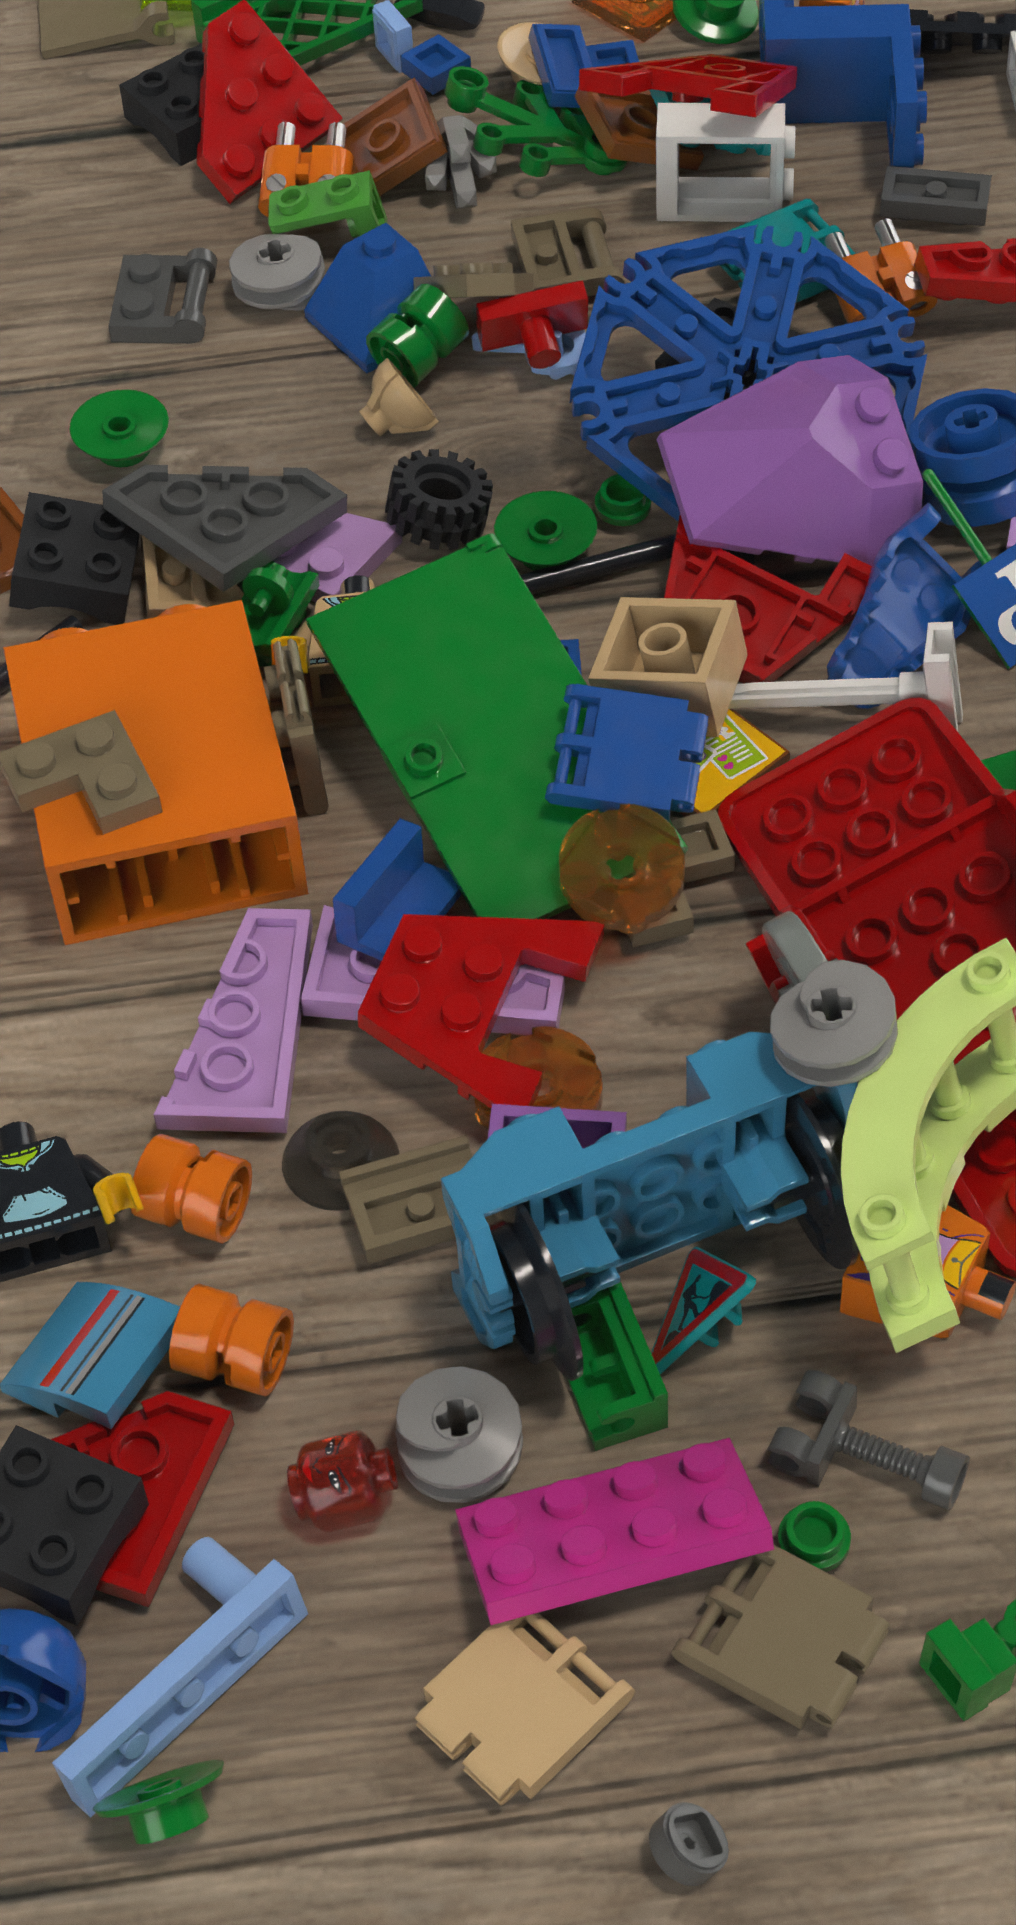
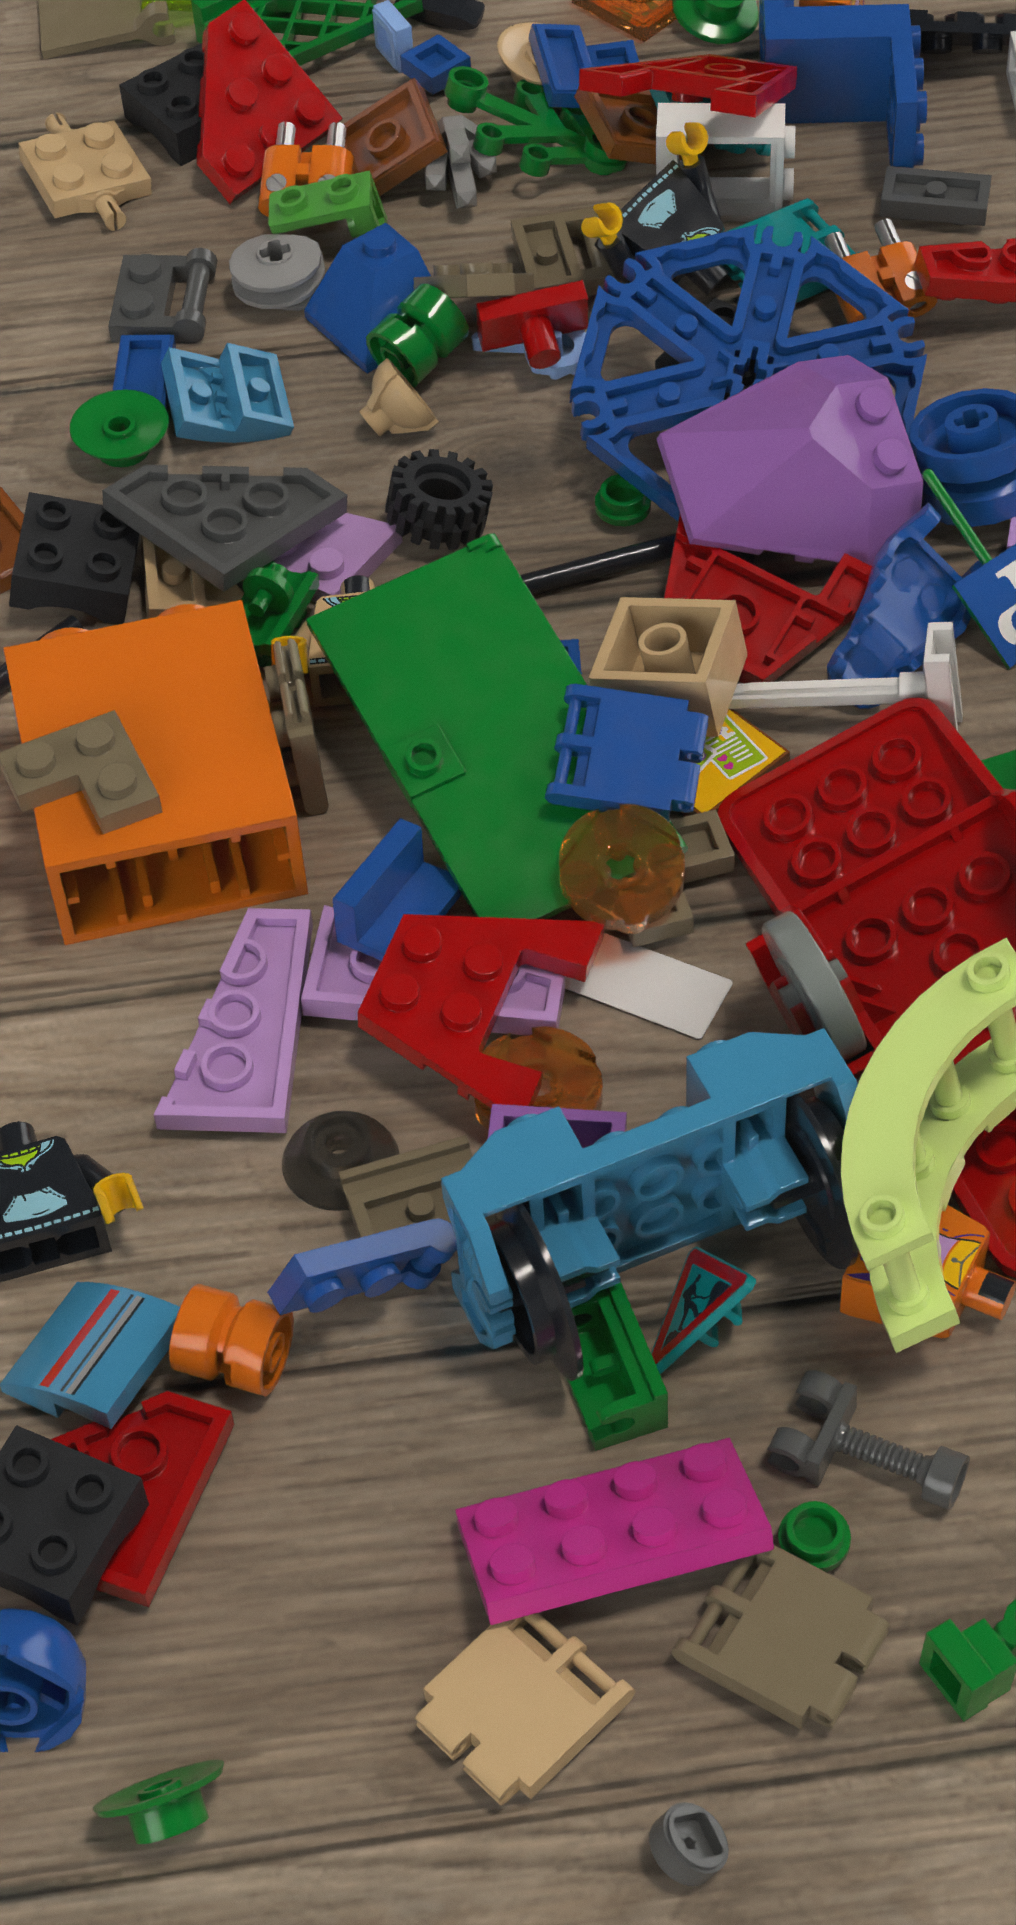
light blue piece [52,1537,308,1818] -> none
orange wheel [131,1134,252,1244] -> none
clear red head [287,1430,398,1533] -> none
light grey piece [395,1366,523,1503] -> none
green piece [494,491,597,571] -> none
light grey piece [770,960,898,1087] -> none
none -> tan plate [18,113,152,231]
none -> blue tile [113,335,176,413]
none -> dark azure slope [161,343,294,443]
none -> blue plate [267,1218,457,1315]
none -> white sticker [565,933,733,1039]
none -> torso [581,122,729,296]

